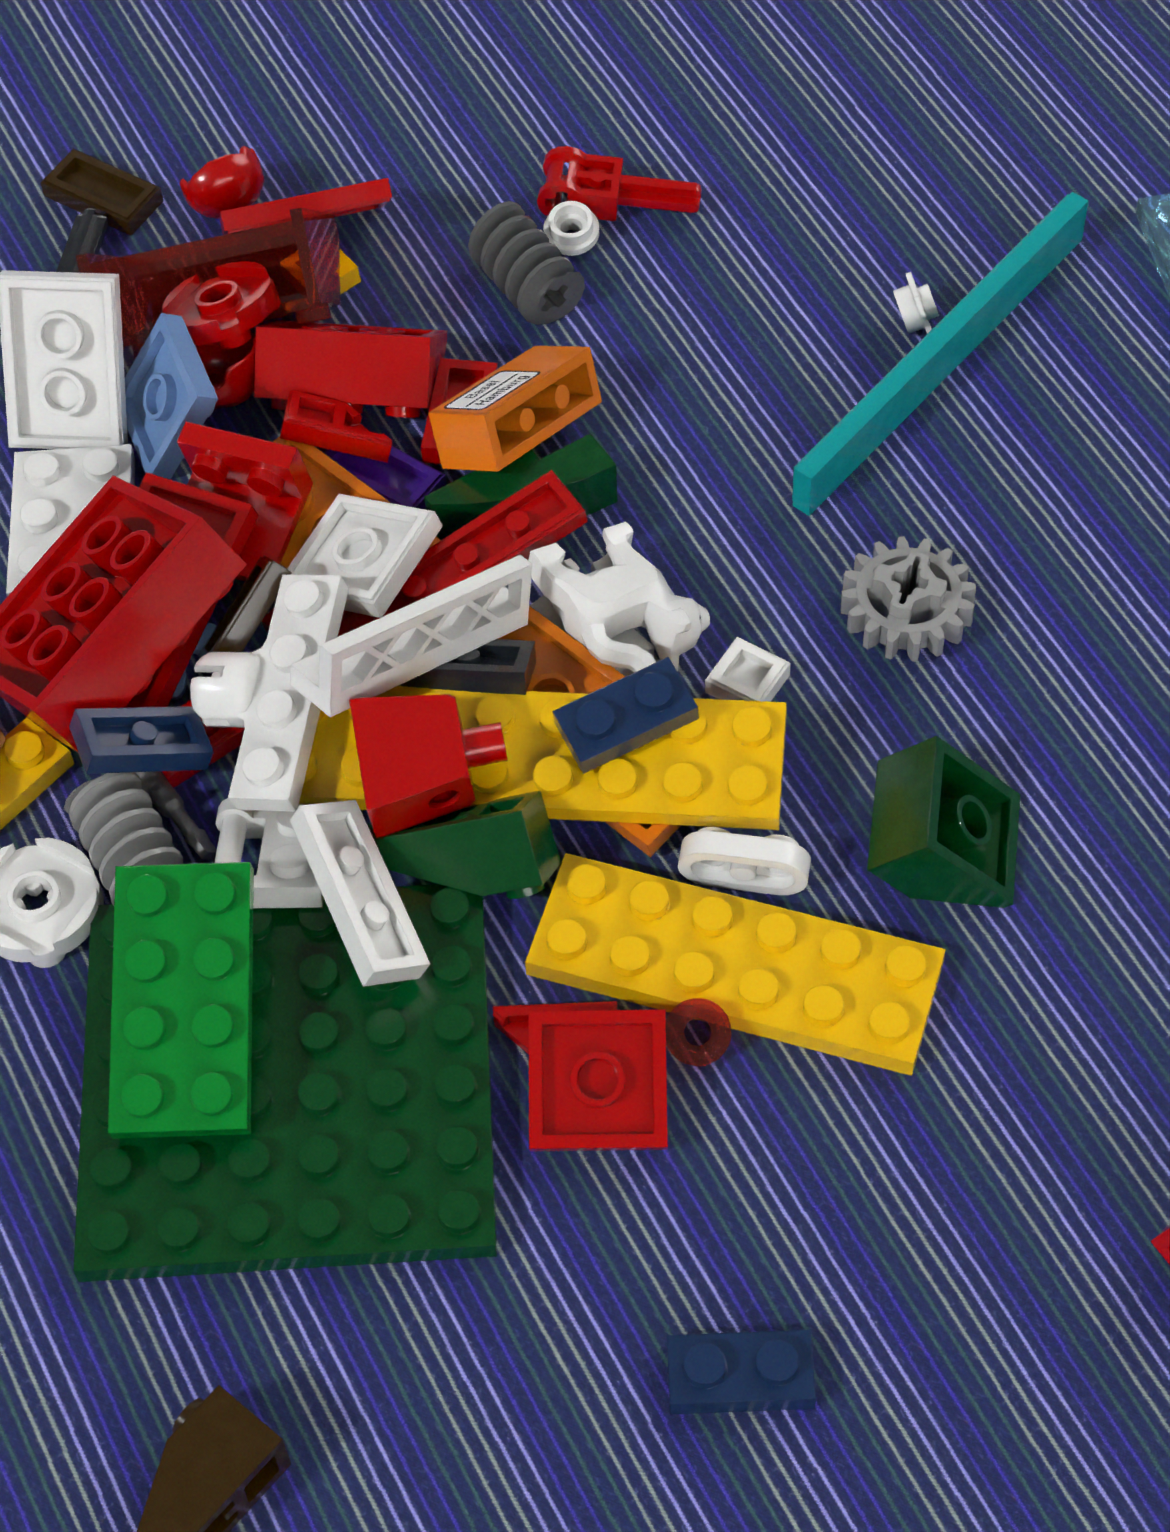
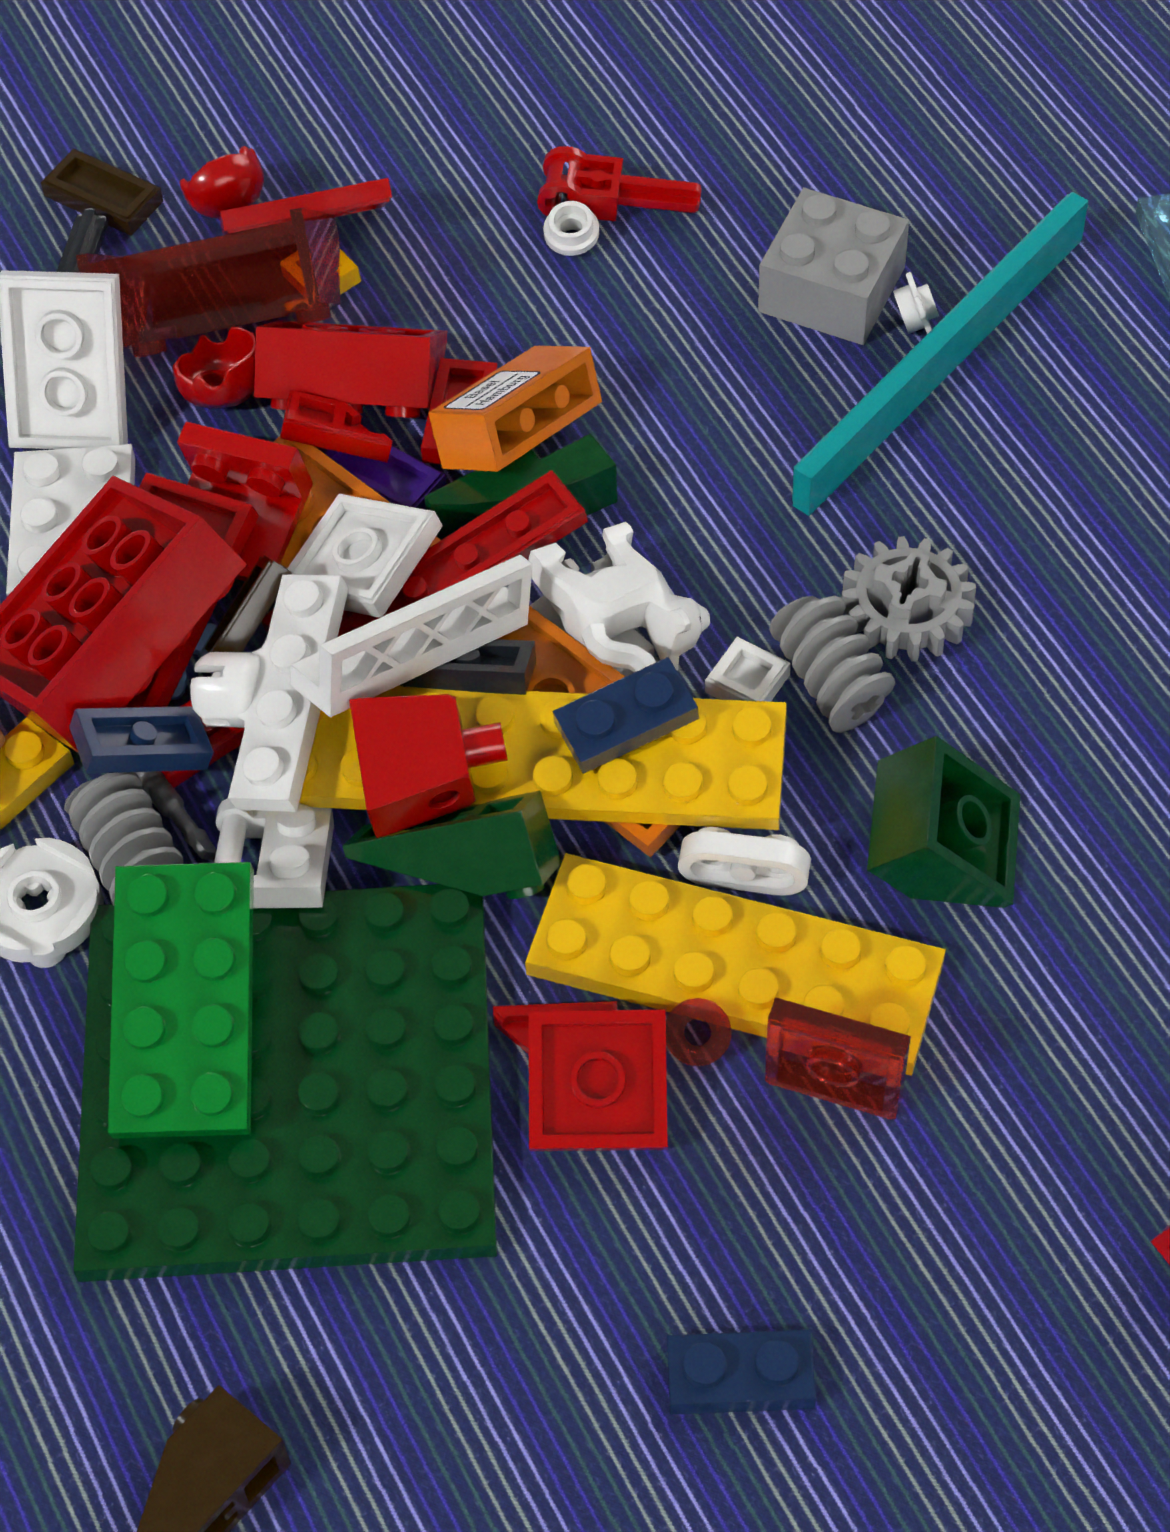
medium blue plate [125,313,218,479] -> none
red plate [162,261,281,349] -> none
white plate [290,800,430,987] -> none
dark grey piece [468,201,585,325] -> none
none -> light grey brick [758,187,909,345]
none -> clear red tile [765,997,911,1120]
none -> light grey piece [769,596,896,733]

